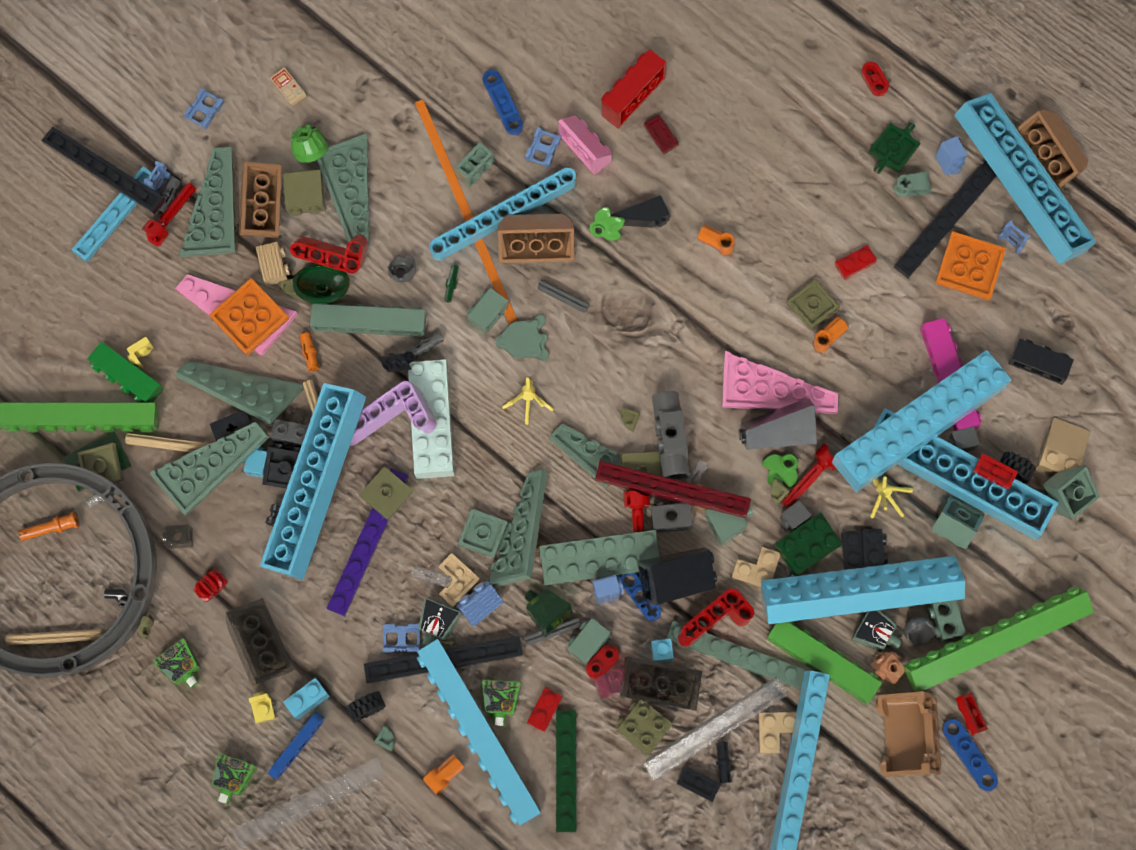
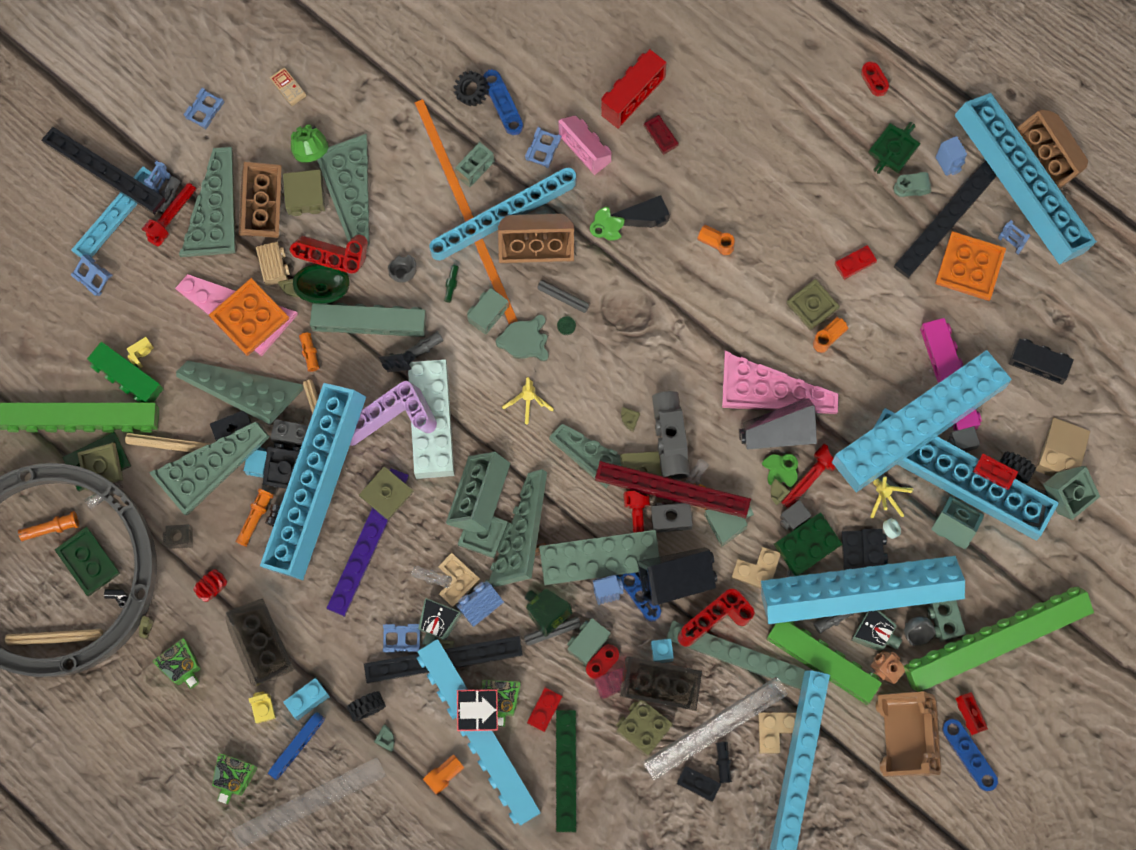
none -> dark green plate [55,527,121,597]
none -> medium blue piece [71,254,112,296]
none -> orange pin [235,488,274,547]
none -> sand green slope [446,452,510,533]
none -> black tyre [454,71,489,107]
none -> tile [457,690,498,731]
none -> clear green piece [557,316,576,335]
none -> dark grey pin [814,613,854,634]
none -> light aqua tile [883,518,901,539]

